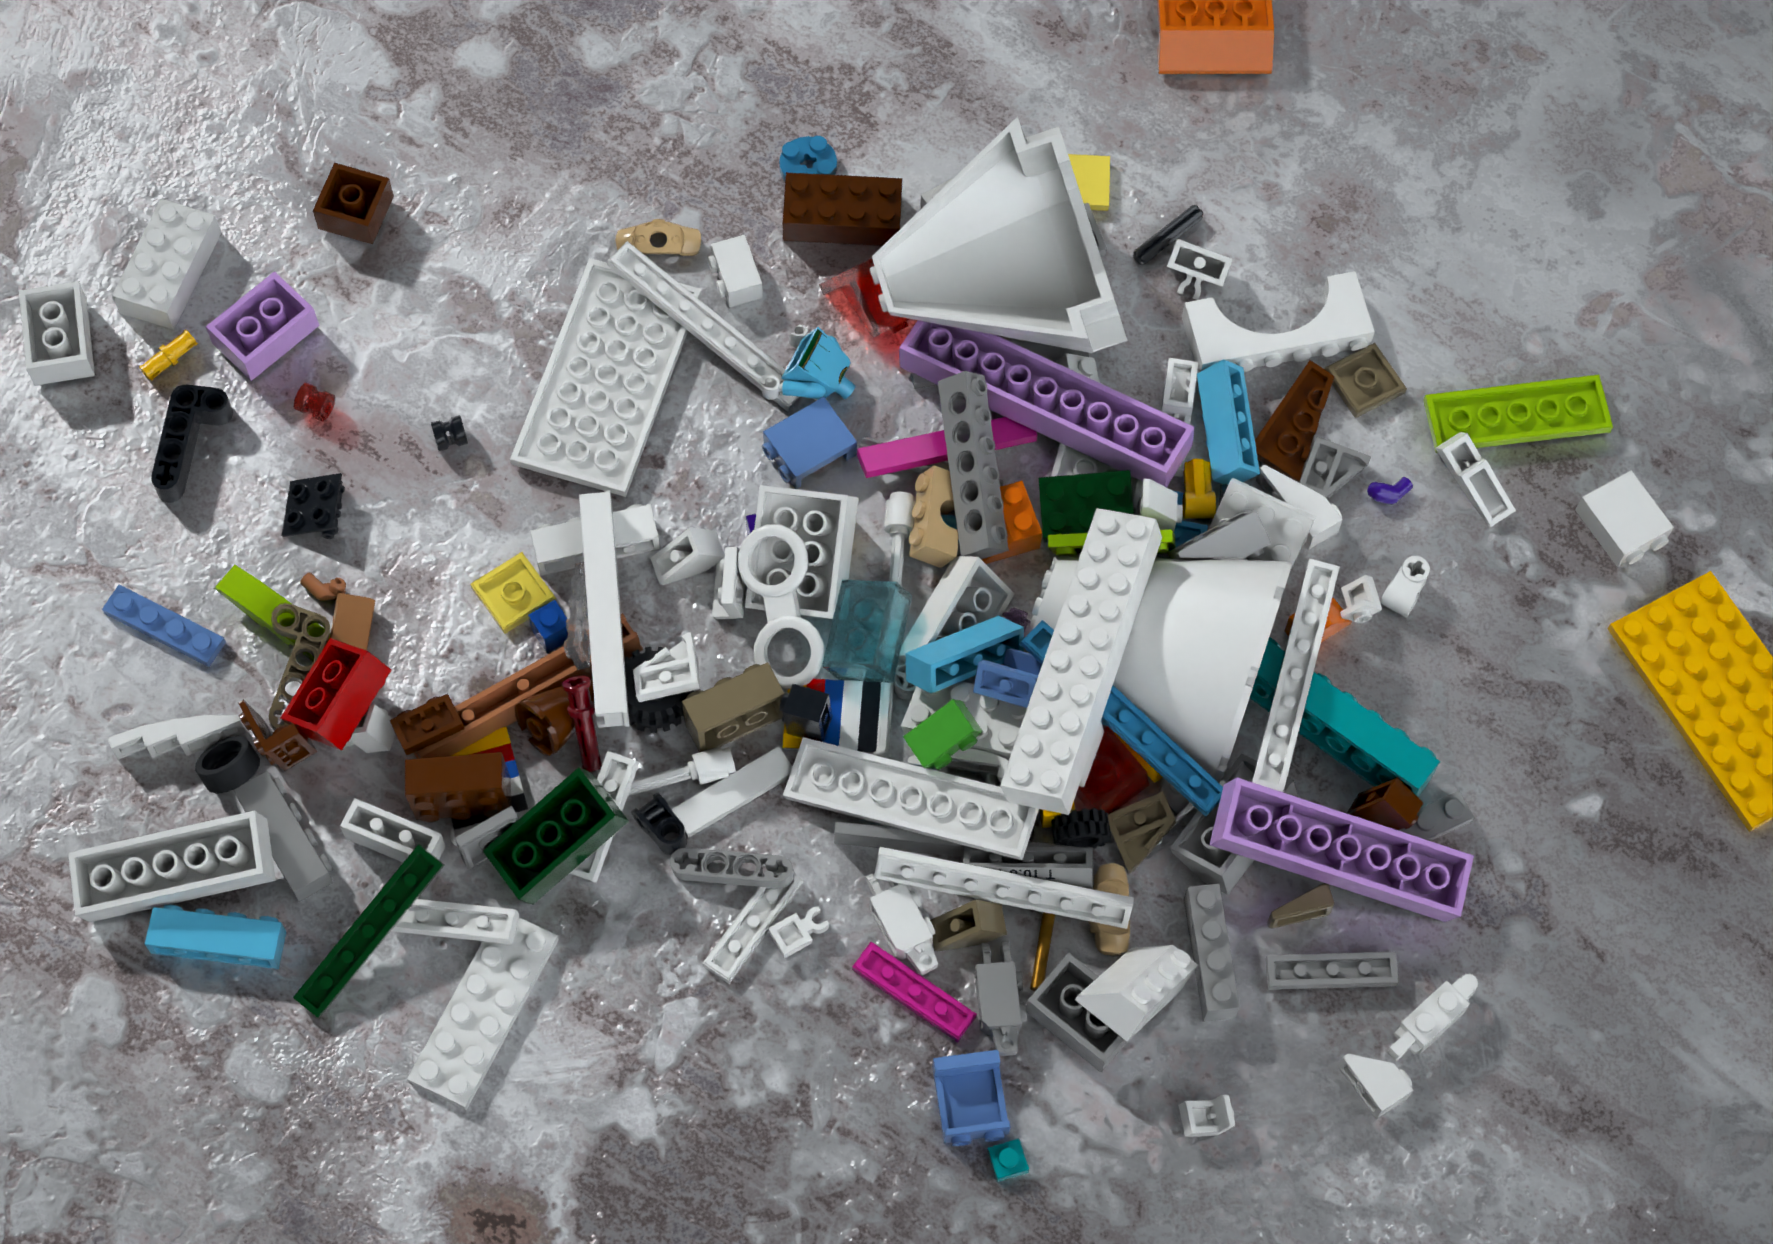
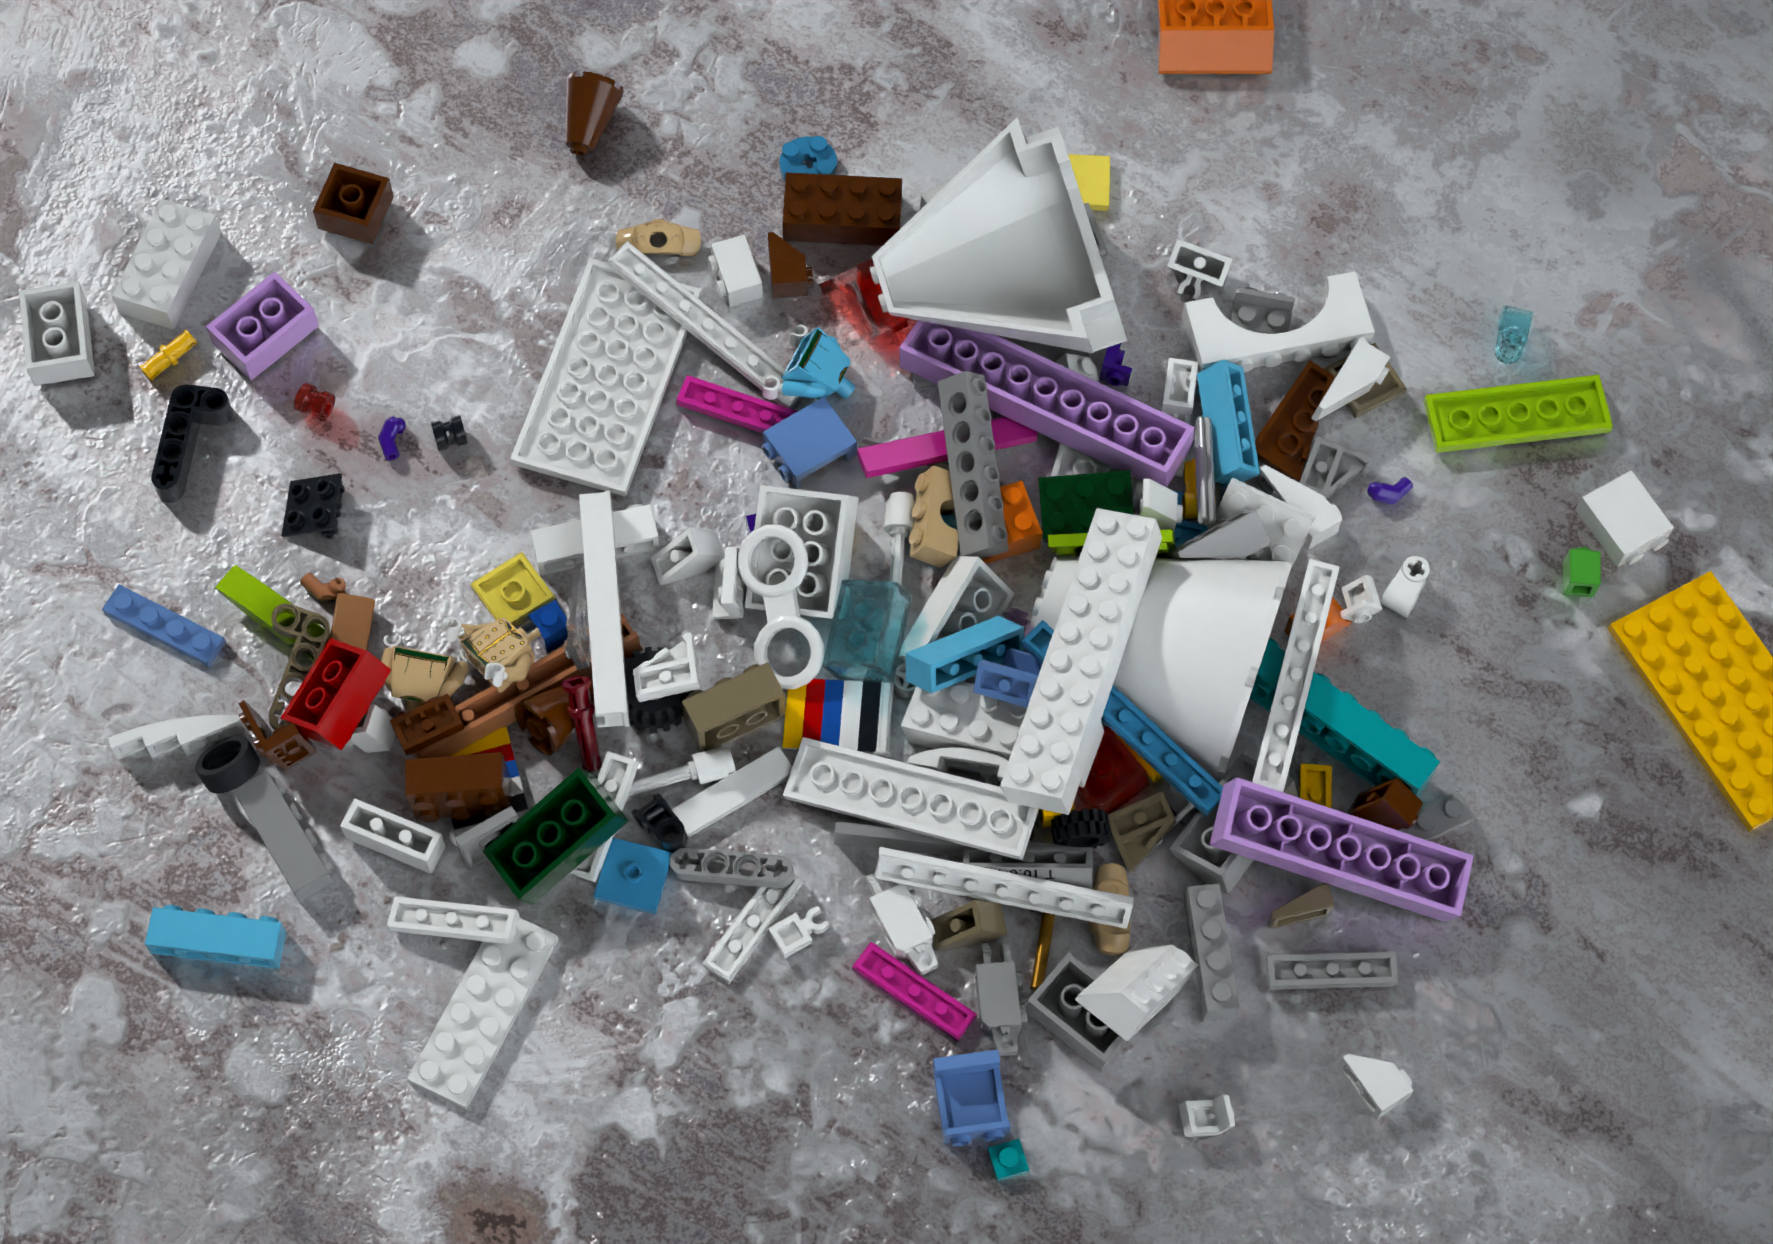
white brick [68,811,276,922] -> none
dark green plate [293,844,445,1018] -> none
black brick [780,684,833,742] -> none
bright green brick [903,699,983,770] -> none
black axle [1133,205,1203,265] -> none
white hinge [1387,973,1479,1061] -> none
white slope [1435,432,1516,527] -> none
none -> dark purple arm [378,416,406,461]
none -> tan torso [381,635,475,711]
none -> tan torso [440,617,541,693]
none -> reddish brown cone [565,71,624,156]
none -> dark azure plate [594,838,673,915]
none -> dark pink plate [676,375,798,434]
none -> reddish brown slope [768,232,813,298]
none -> dark purple bracket [1099,343,1132,386]
none -> light grey axle [1194,416,1216,526]
none -> light grey bracket [1230,287,1295,334]
none -> yellow plate [1298,763,1332,809]
none -> white slope [1311,339,1390,421]
none -> clear light blue piece [1495,305,1533,364]
none -> bright green brick [1563,547,1601,597]

